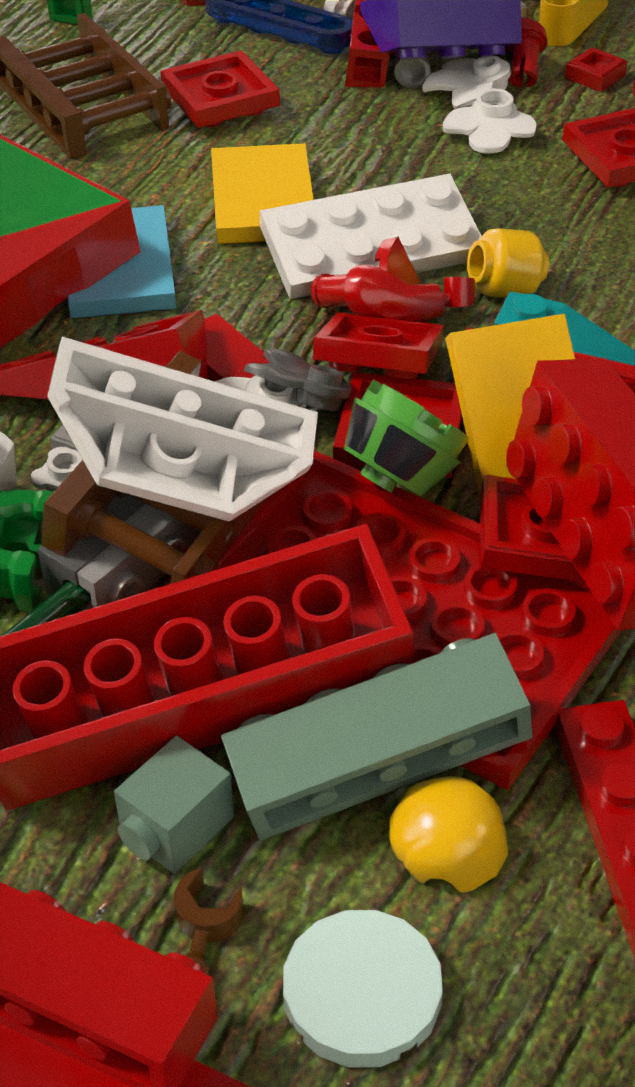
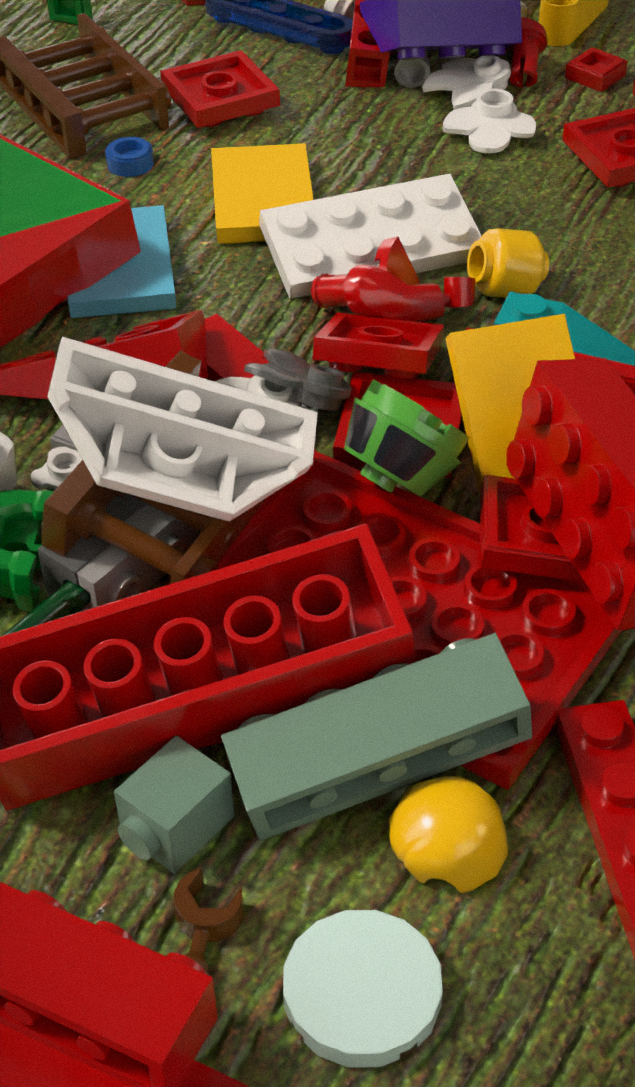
none -> blue tile [105,137,154,177]

